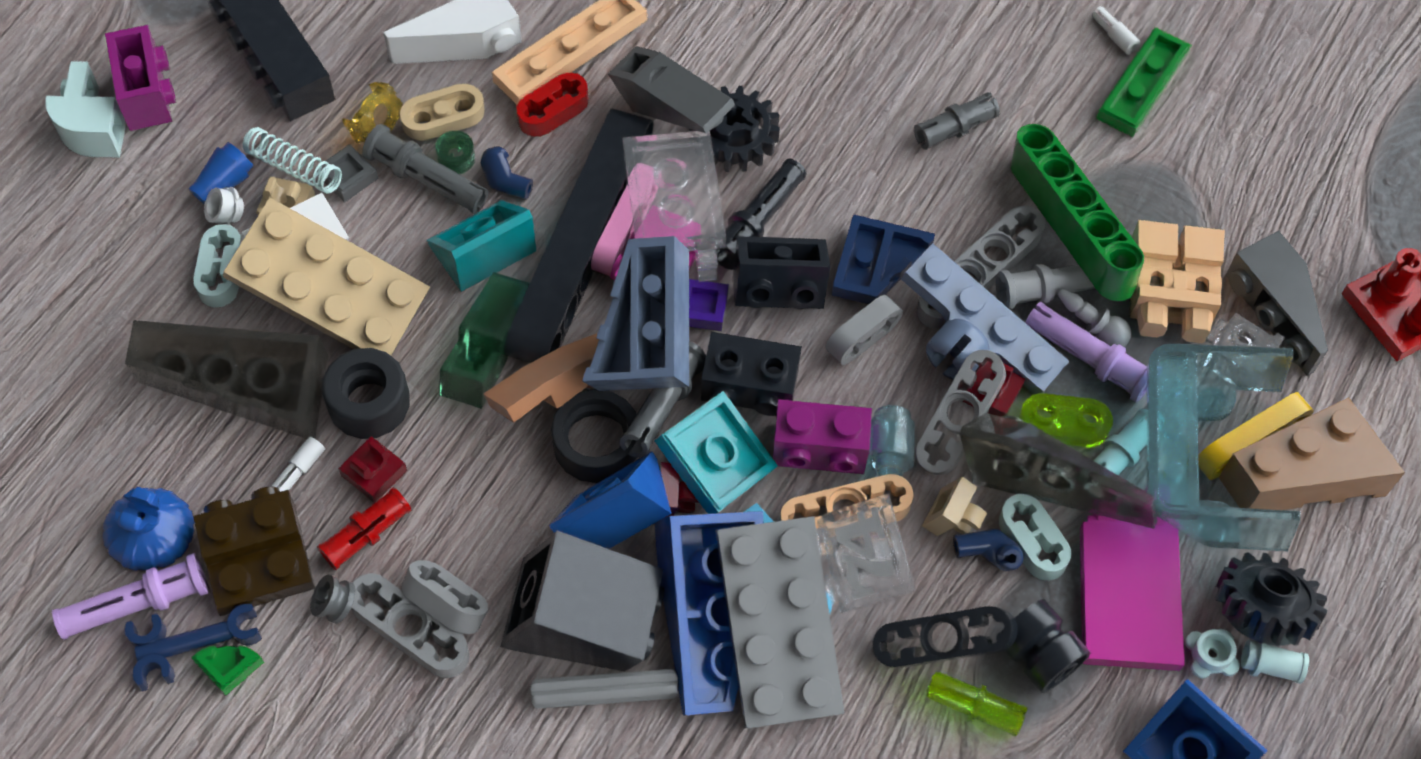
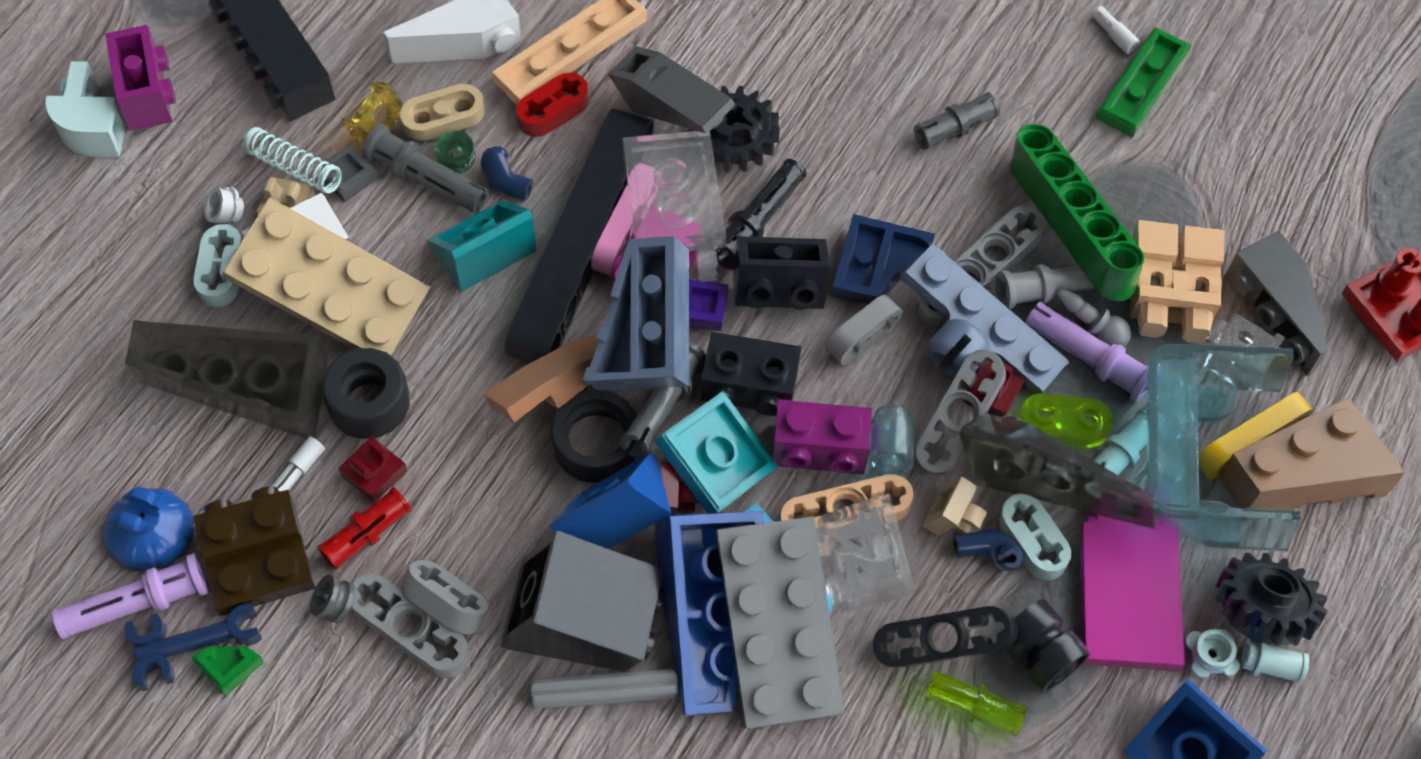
blue cone [188,142,254,205] -> none
clear green slope [439,272,530,409] -> none

